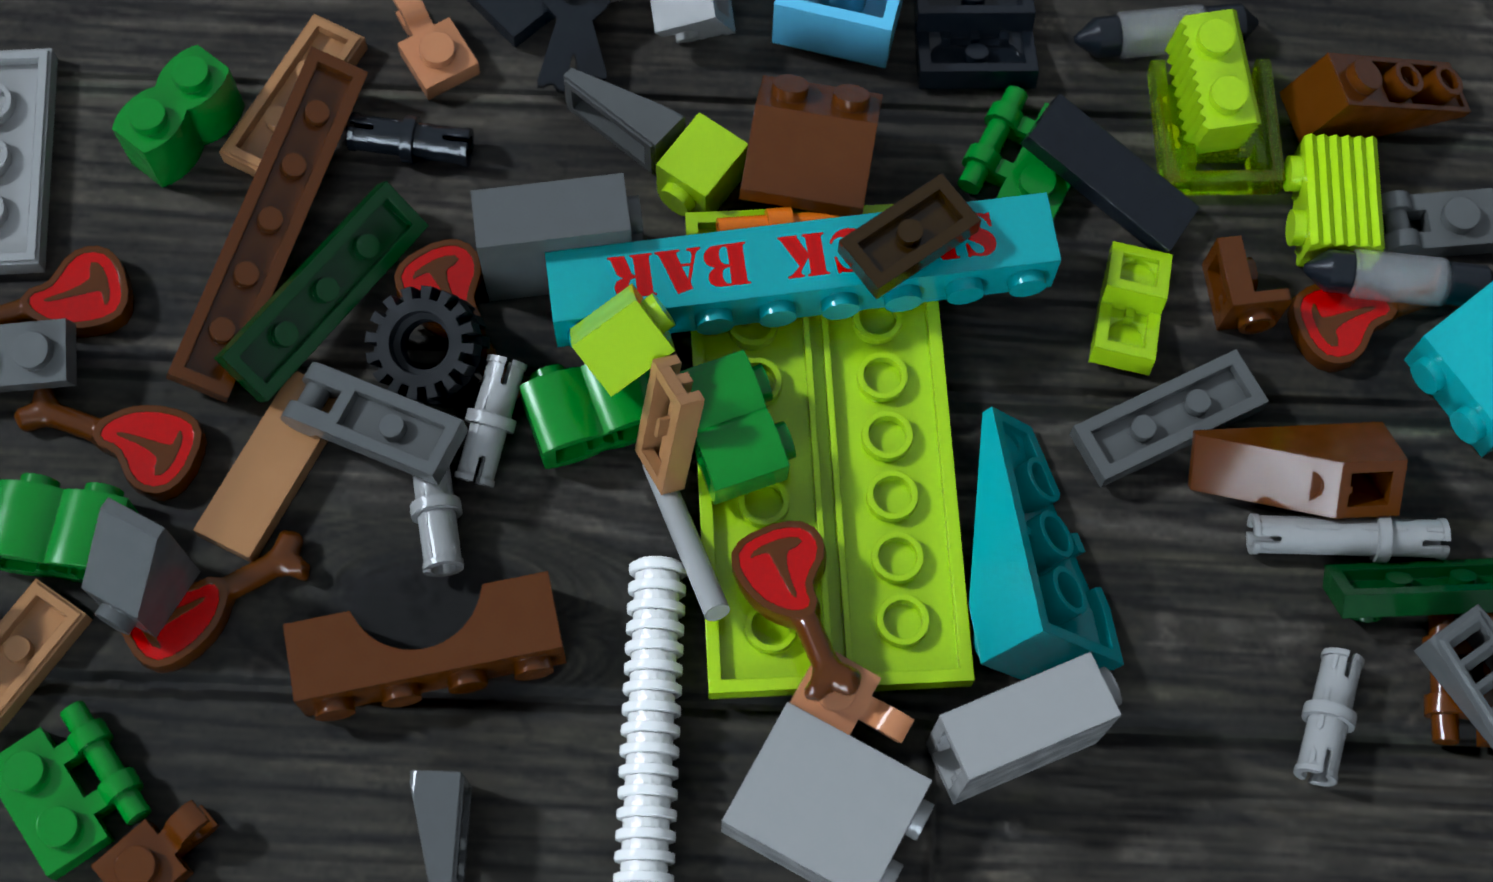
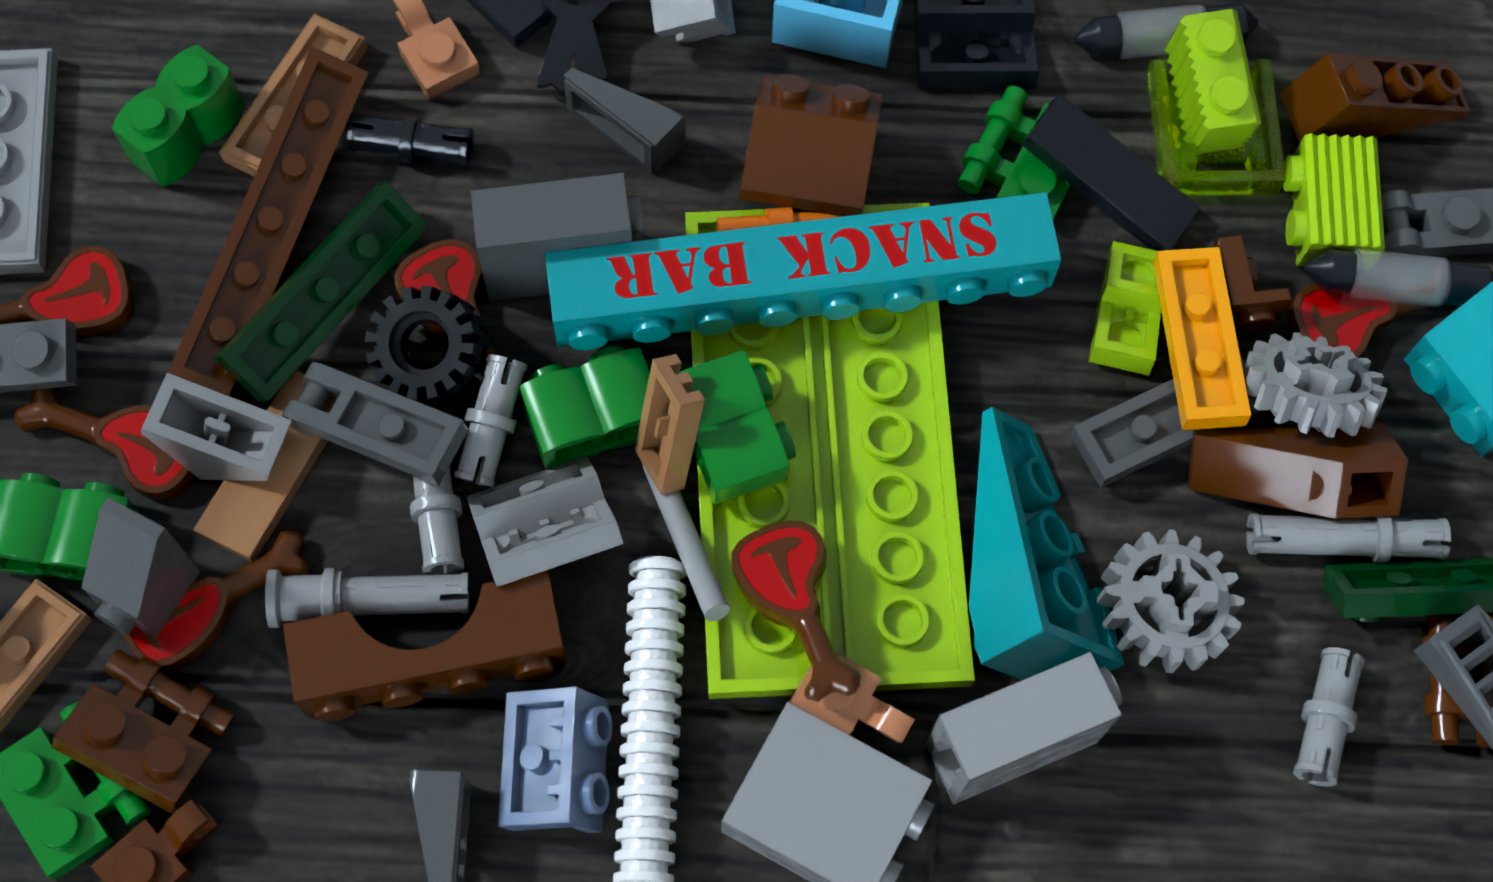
lime brick [570,284,676,397] -> none
lime brick [656,112,748,217] -> none
dark brown plate [838,173,981,299] -> none
none -> reddish brown plate [52,649,236,814]
none -> light grey slope [141,373,292,481]
none -> light grey pin [265,568,470,628]
none -> light grey slope [466,456,623,587]
none -> sand blue bracket [498,686,613,833]
none -> light grey gear [1097,529,1245,673]
none -> light orange plate [1153,247,1251,430]
none -> light grey gear [1243,332,1387,438]

